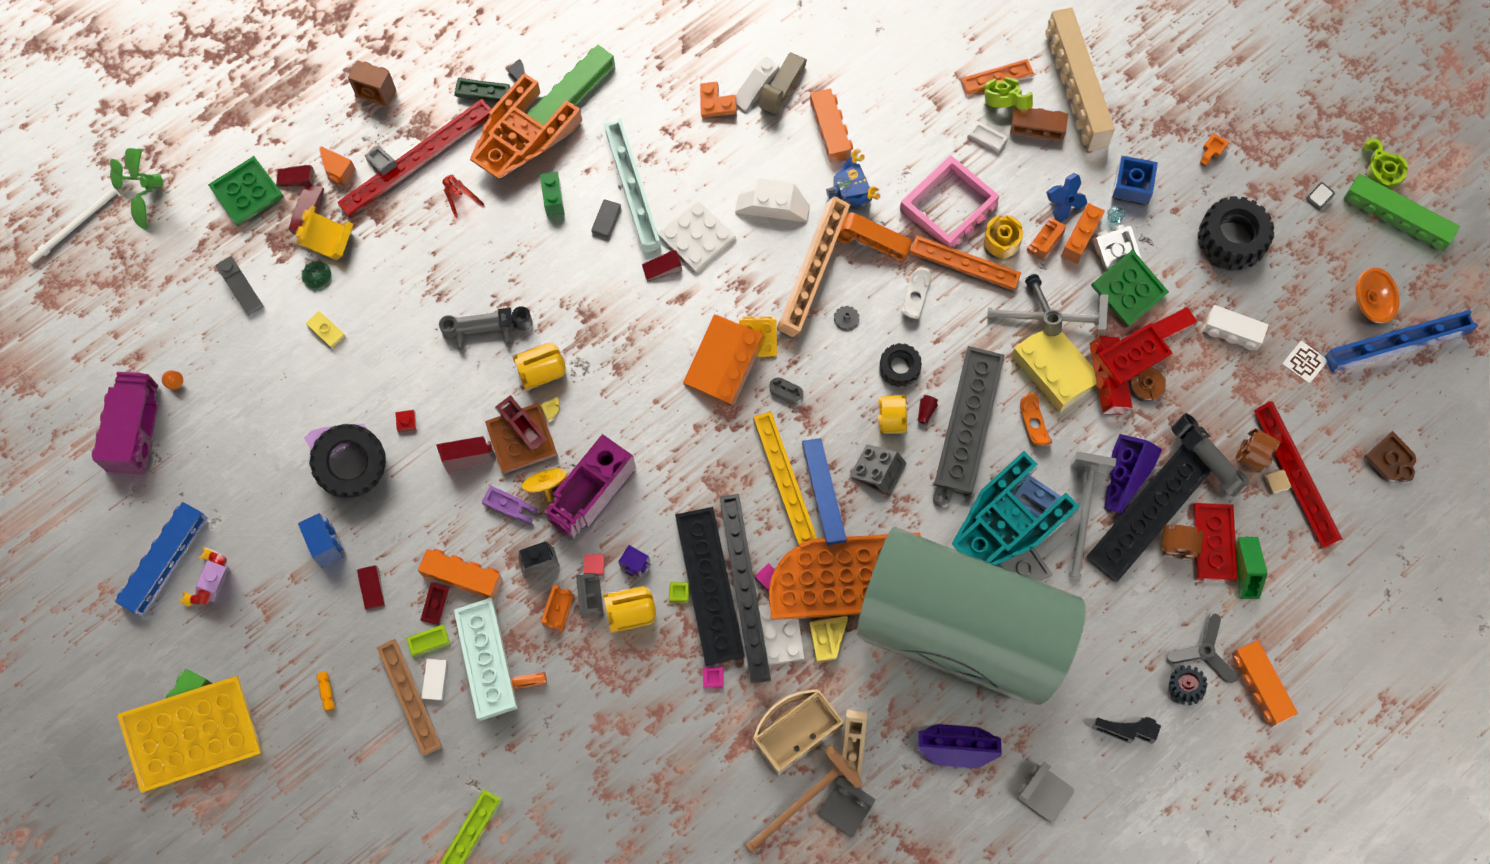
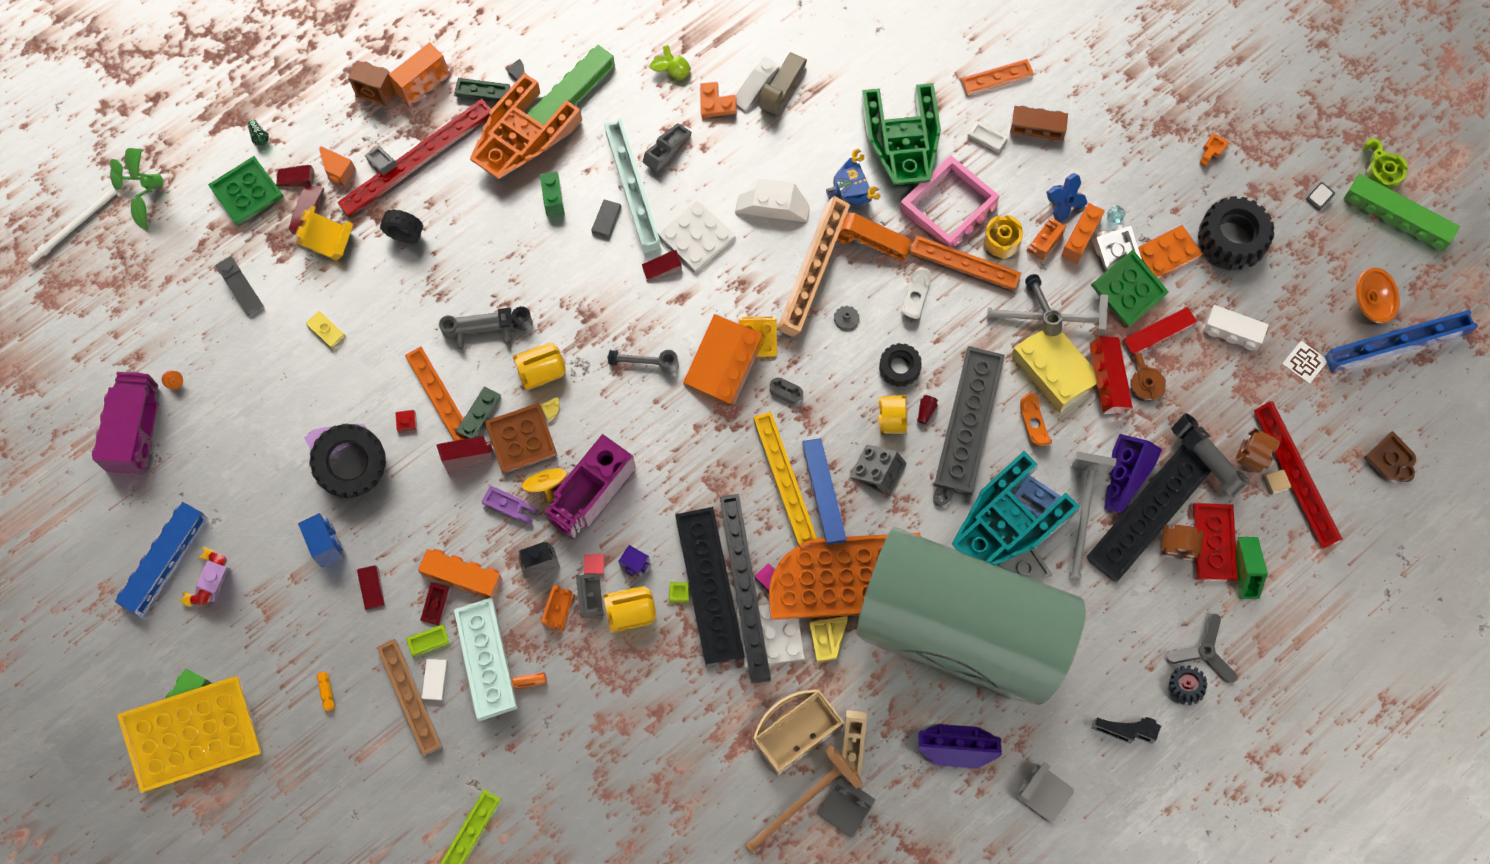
clear green gear [301,260,331,288] -> none
clear red plant [442,175,484,217] -> none
dark red slope [495,395,547,451] -> none
dark pink tile [703,667,724,688] -> none
orange brick [810,88,853,163] -> none
lime piece [984,77,1033,110] -> none
tan brick [1045,7,1115,152] -> none
red tile [1094,323,1173,388] -> none
blue brick [1112,155,1158,204] -> none
orange brick [1232,640,1298,727] -> none
none -> clear green cone [247,120,269,146]
none -> black tyre [380,209,424,243]
none -> orange brick [389,42,450,106]
none -> orange tile [405,346,464,441]
none -> dark green plate [456,386,501,439]
none -> dark grey piece [607,350,679,374]
none -> dark grey slope [642,123,692,172]
none -> lime piece [649,45,691,81]
none -> green wedge [861,83,941,185]
none -> orange plate [1138,225,1203,279]

